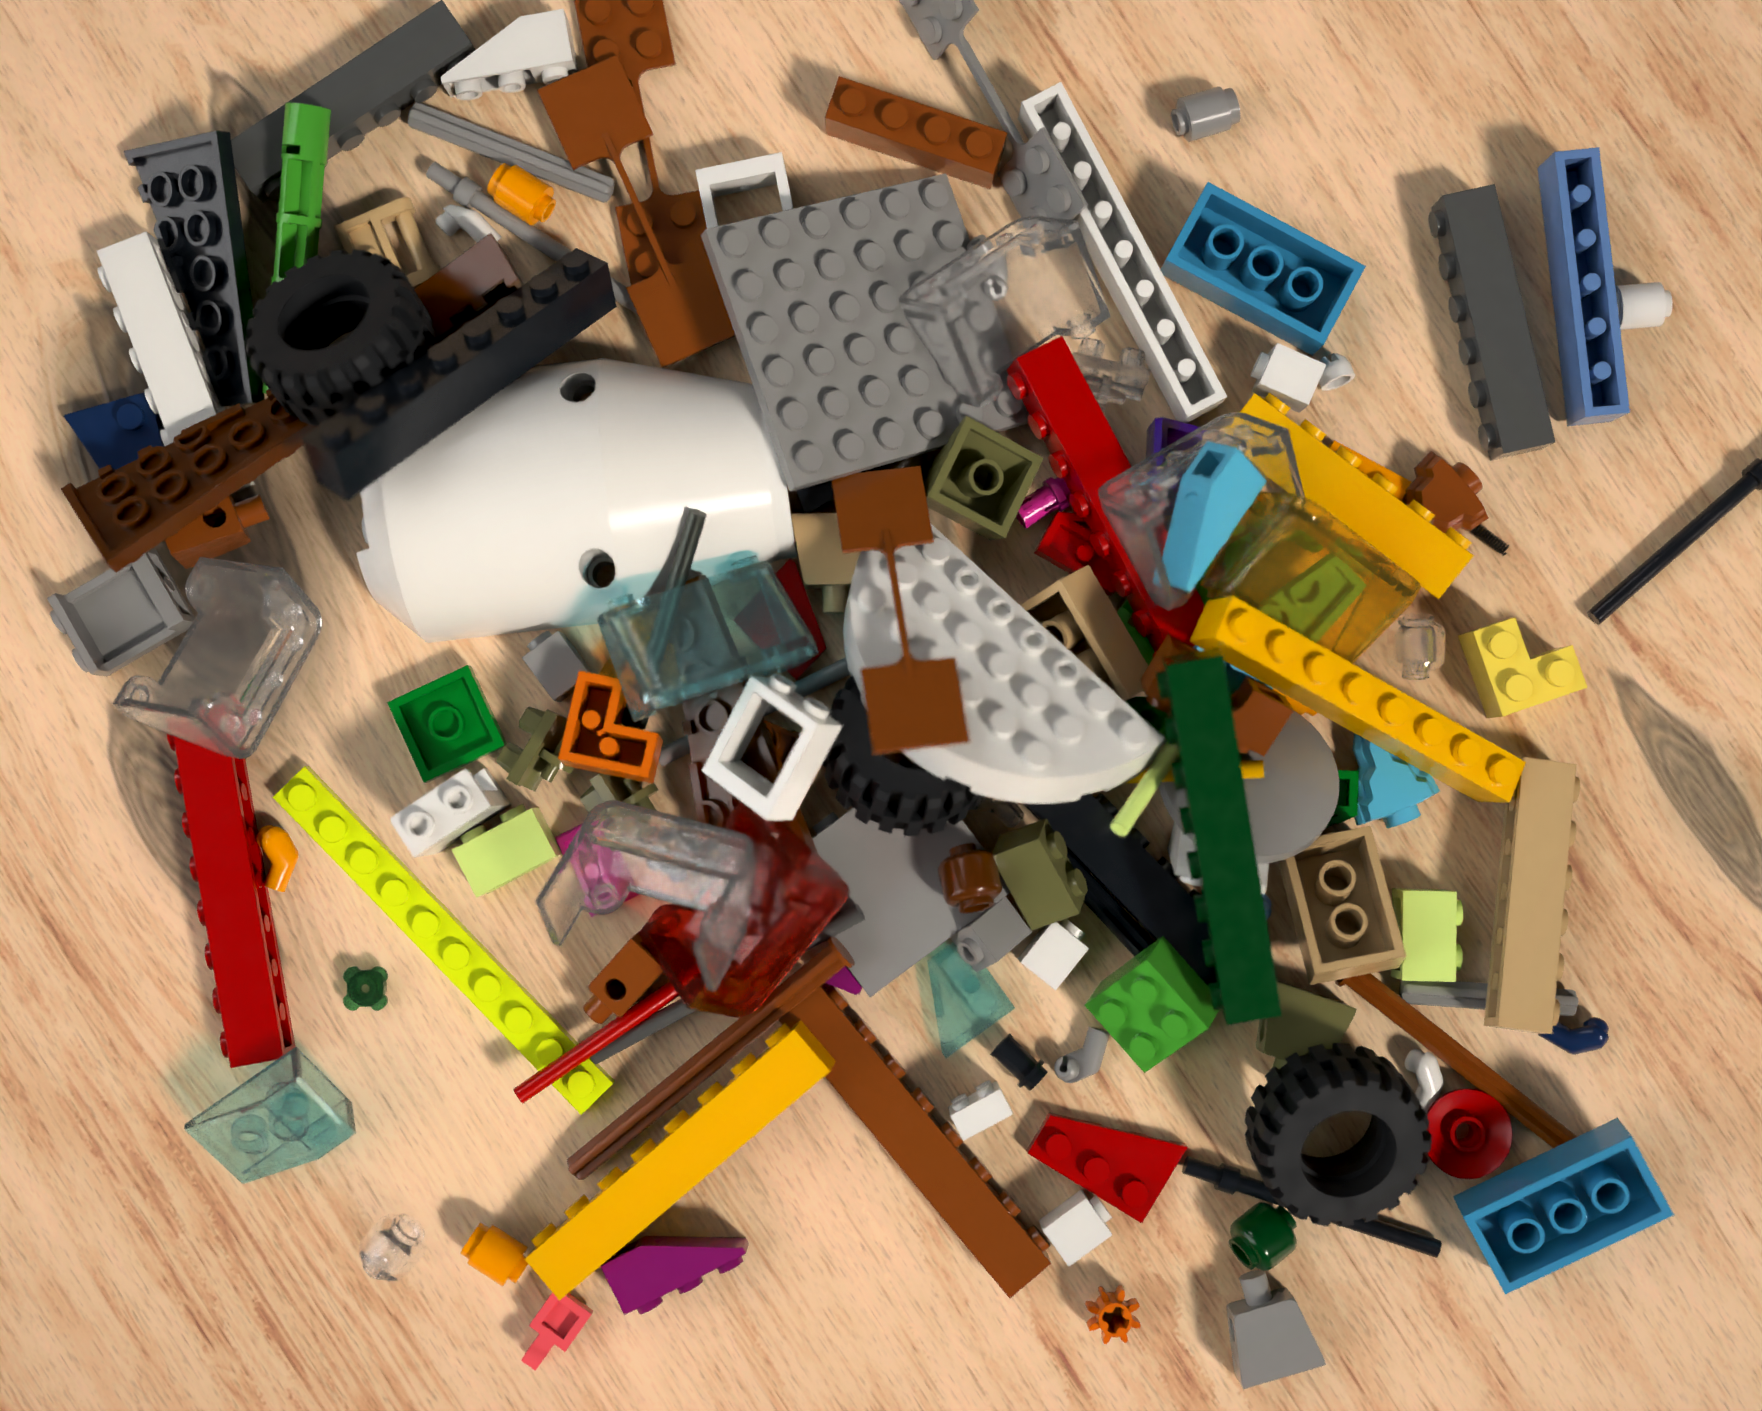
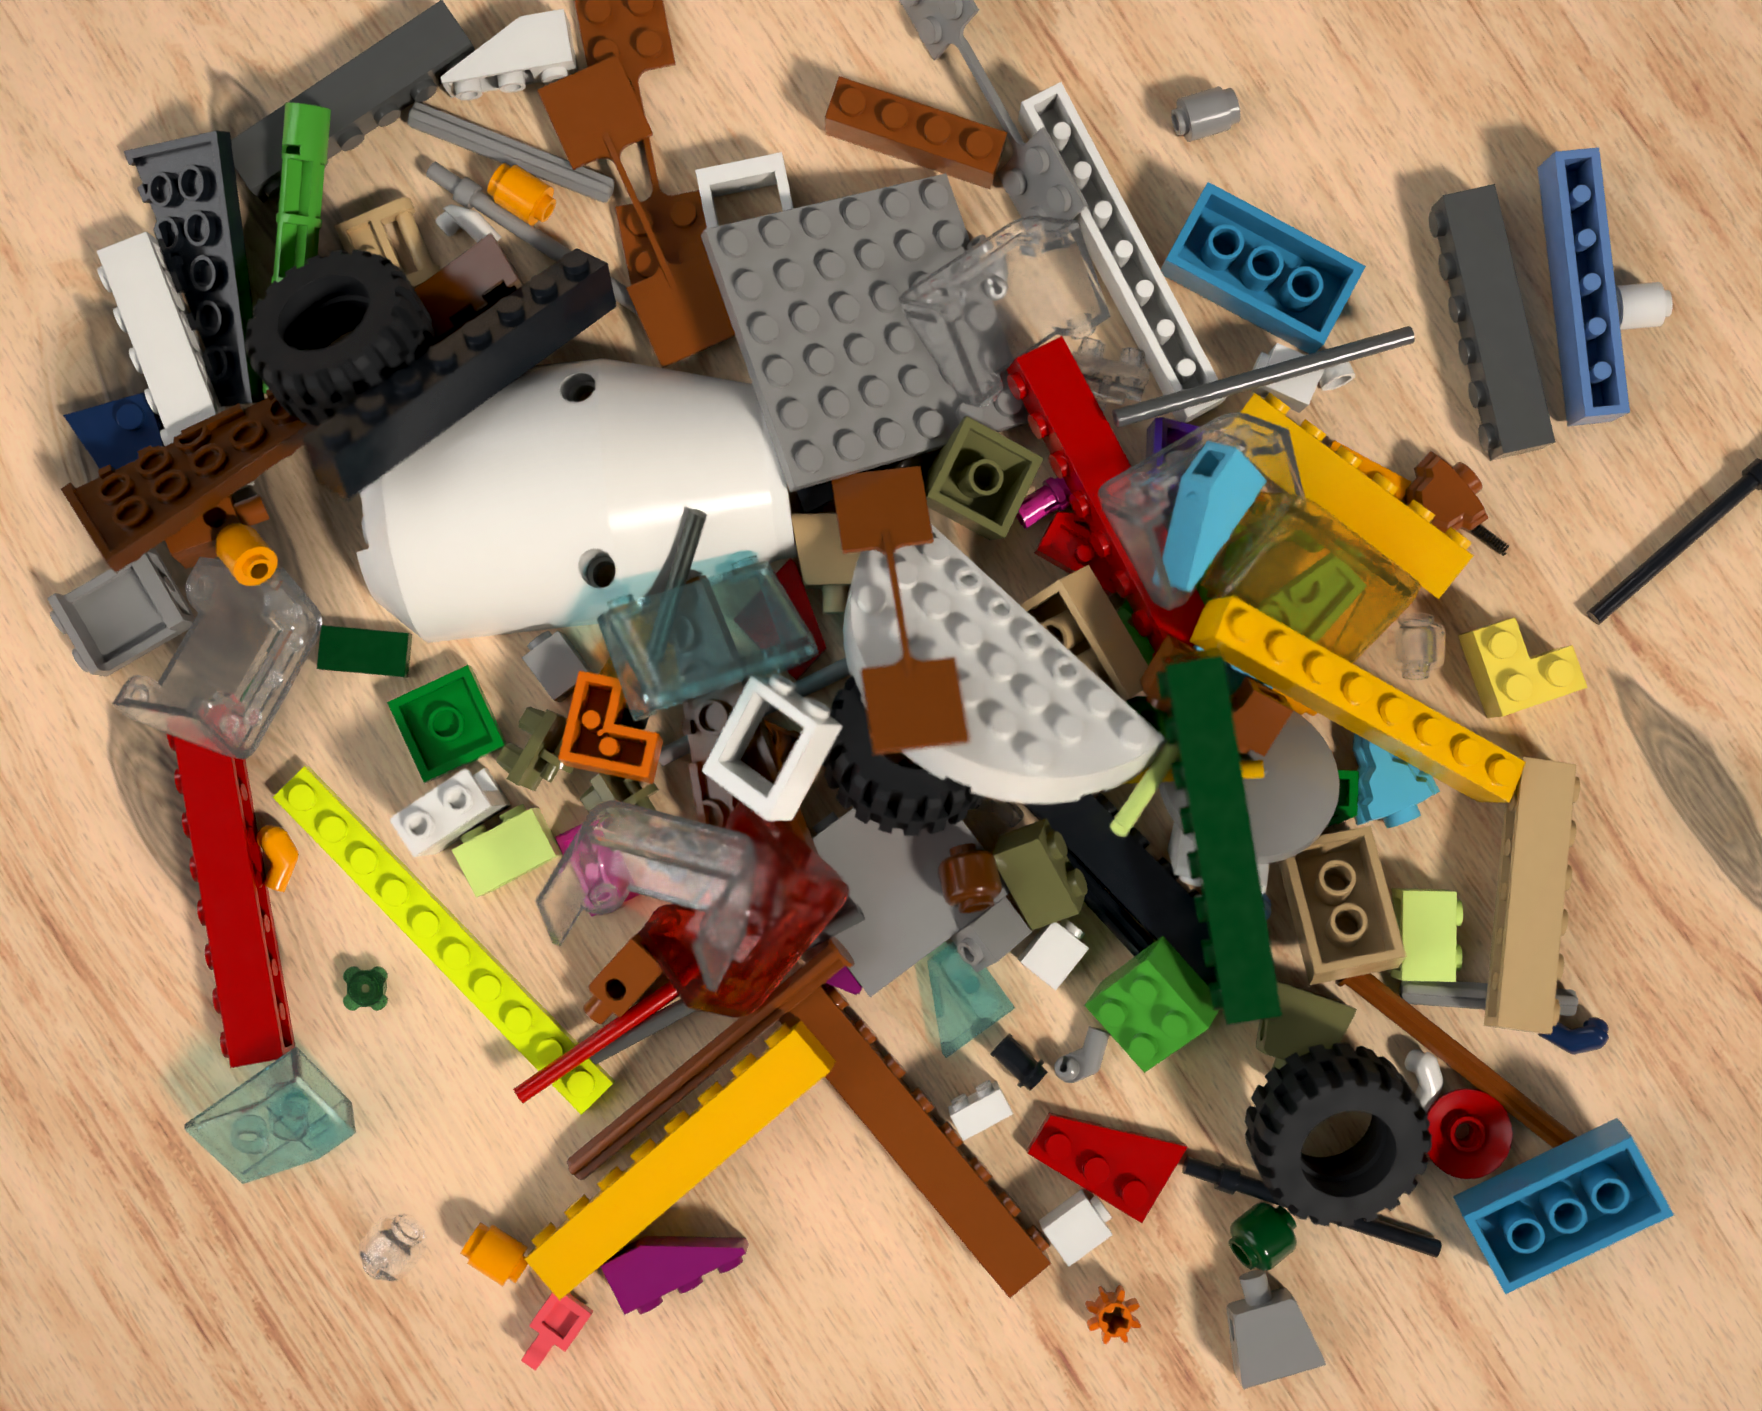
none -> light orange brick [216,523,277,586]
none -> dark green tile [317,625,412,678]
none -> dark grey piece [1112,326,1415,428]

